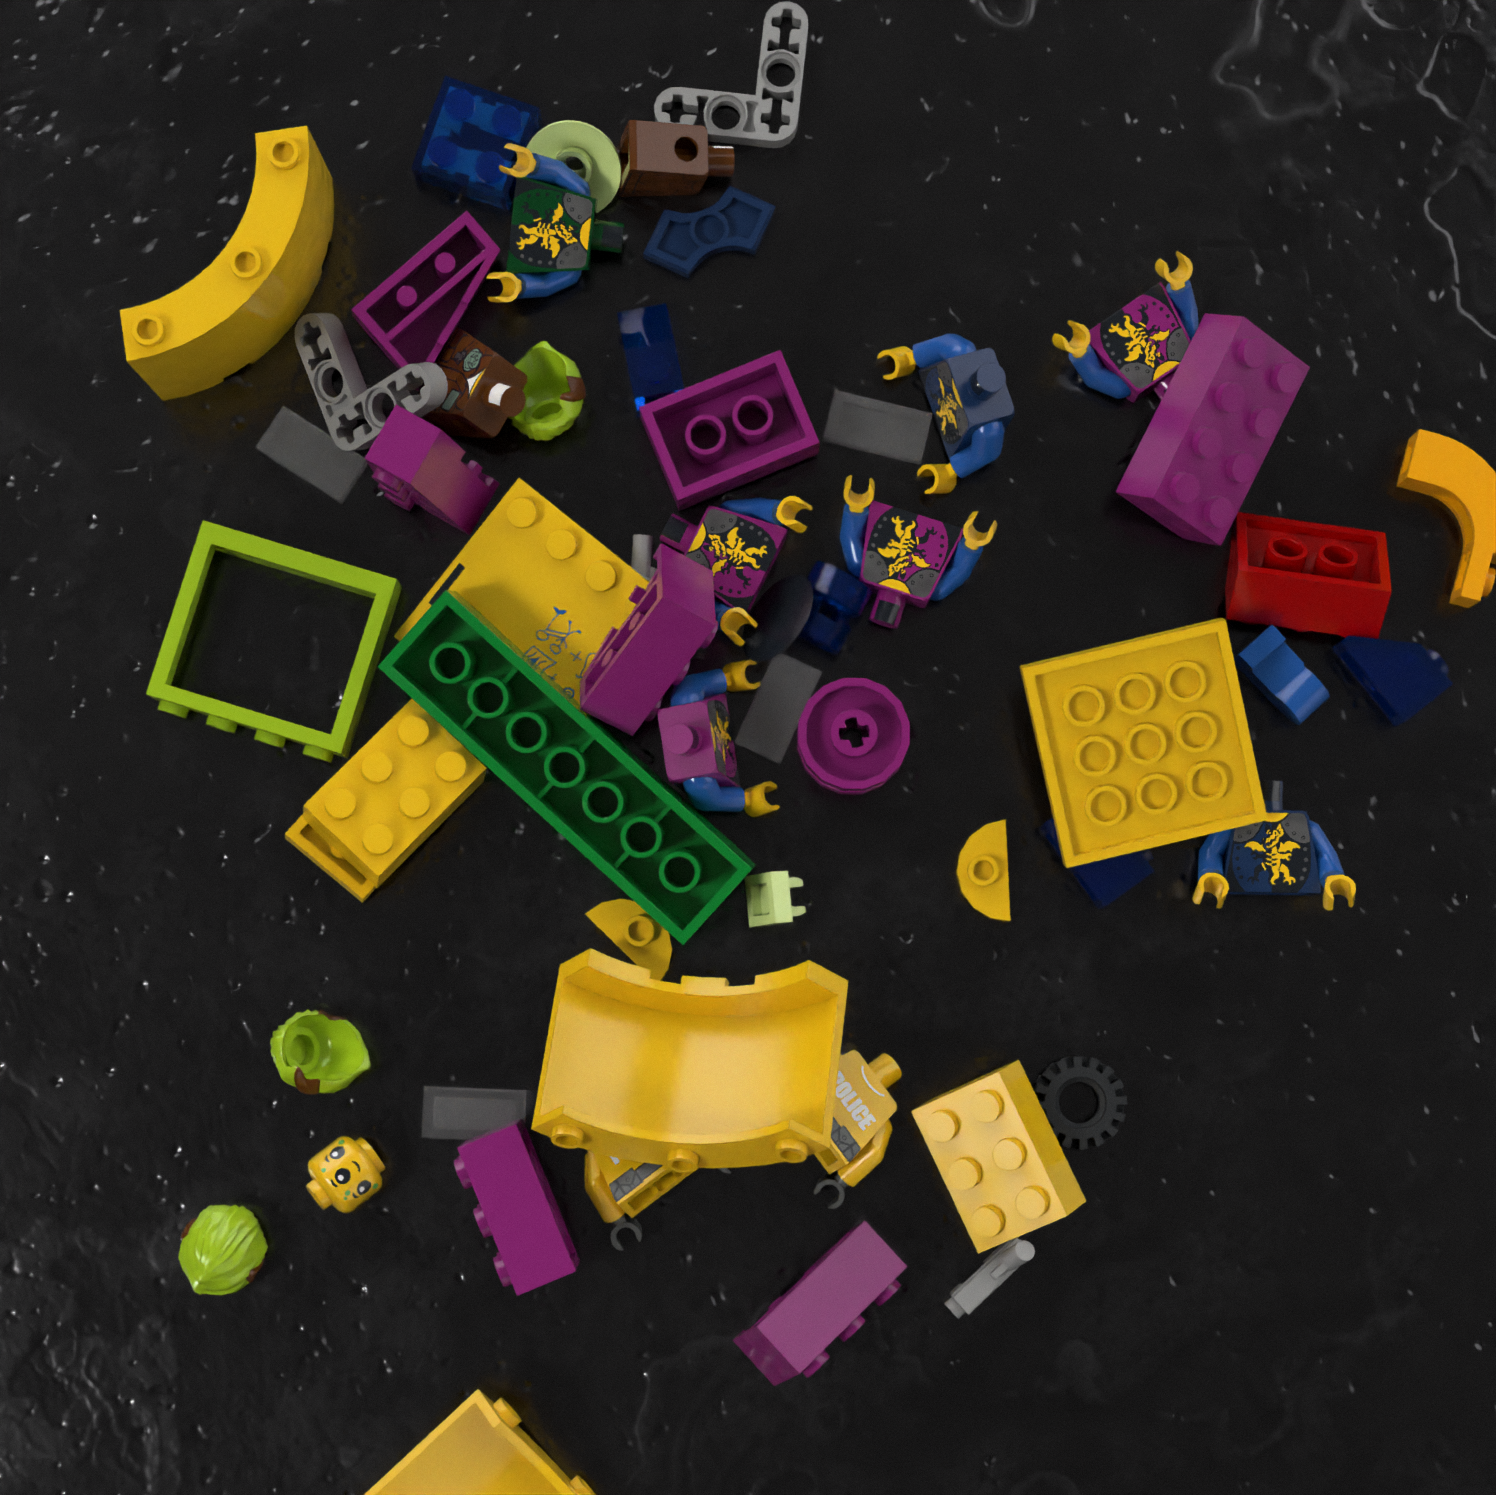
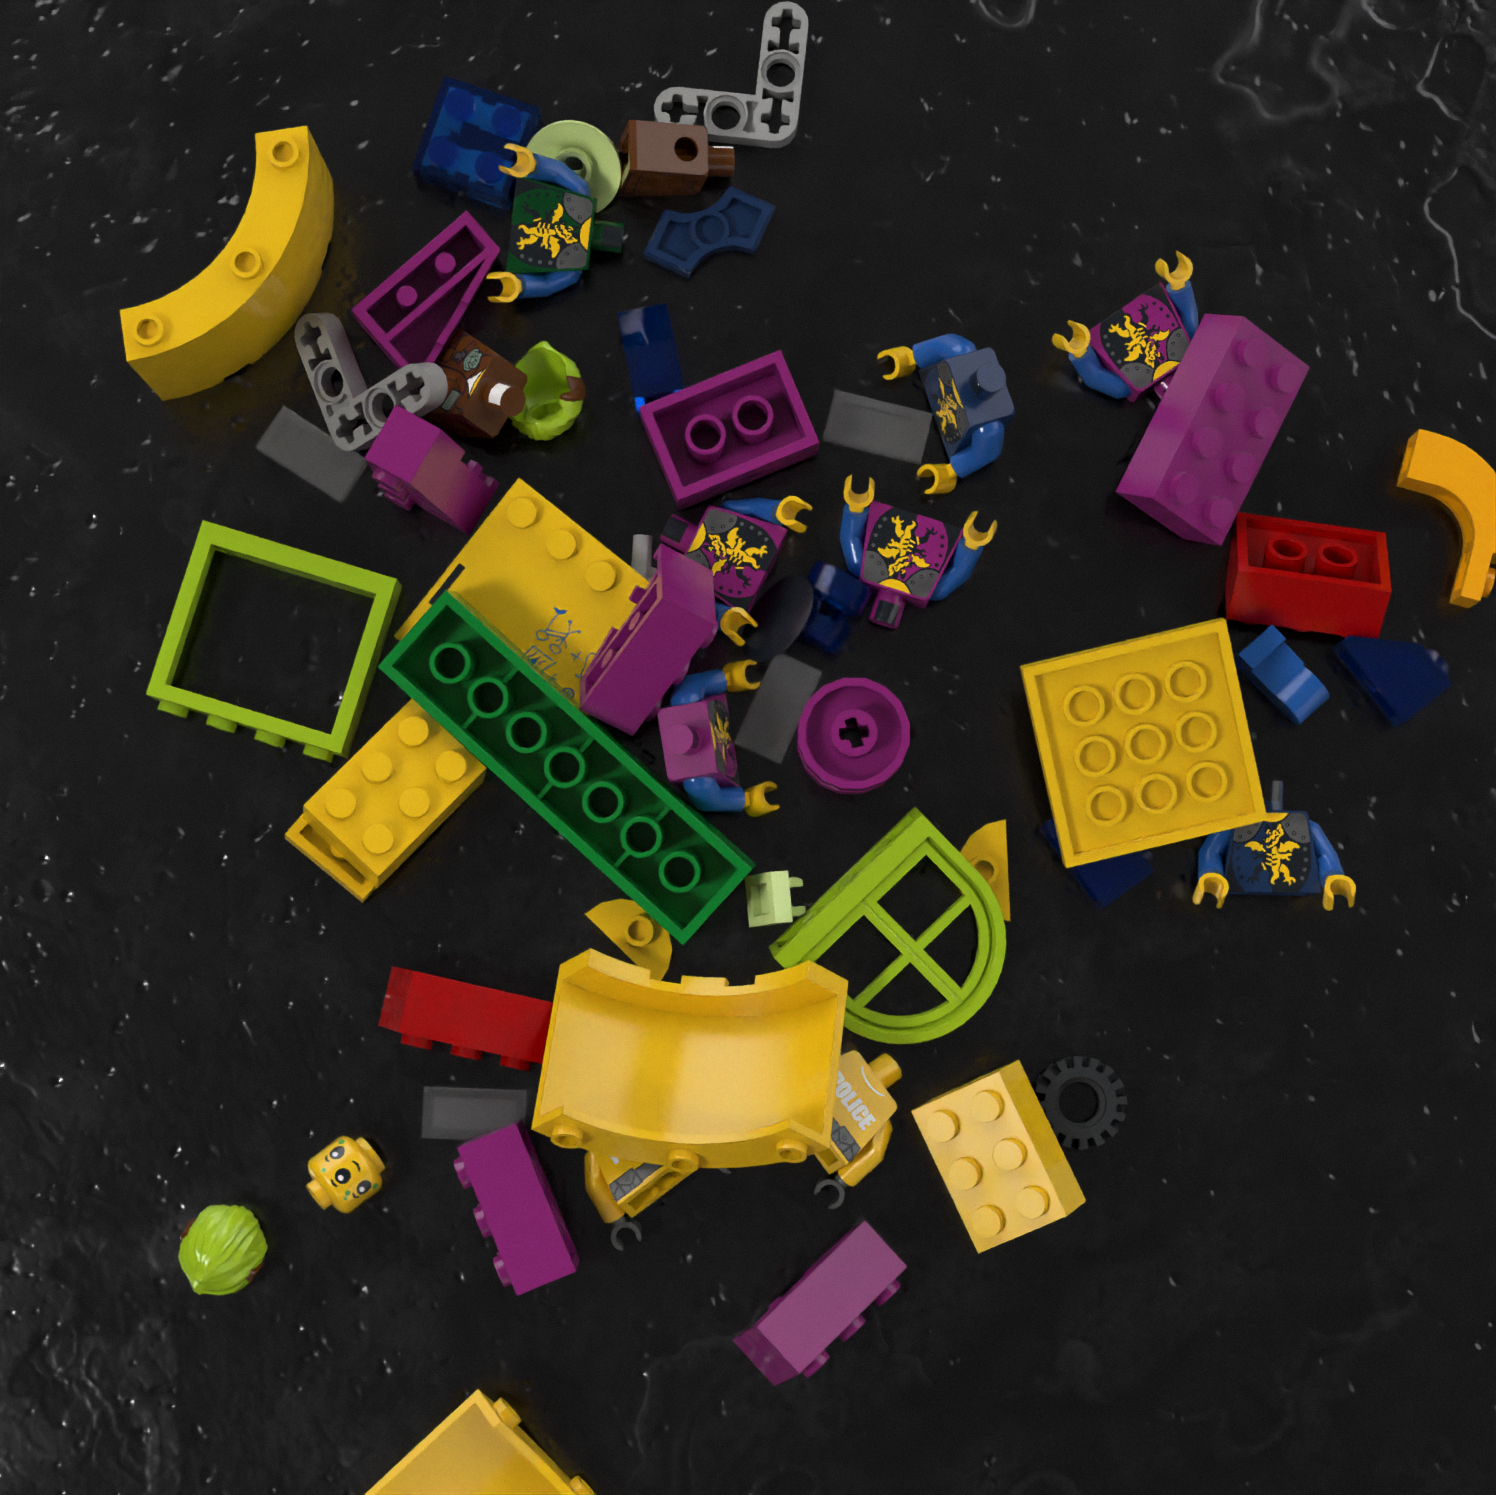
lime hair [270,1009,371,1095] -> none
light grey piece [944,1237,1035,1319] -> none
none -> red wedge [378,966,553,1071]
none -> lime window [769,807,1006,1044]

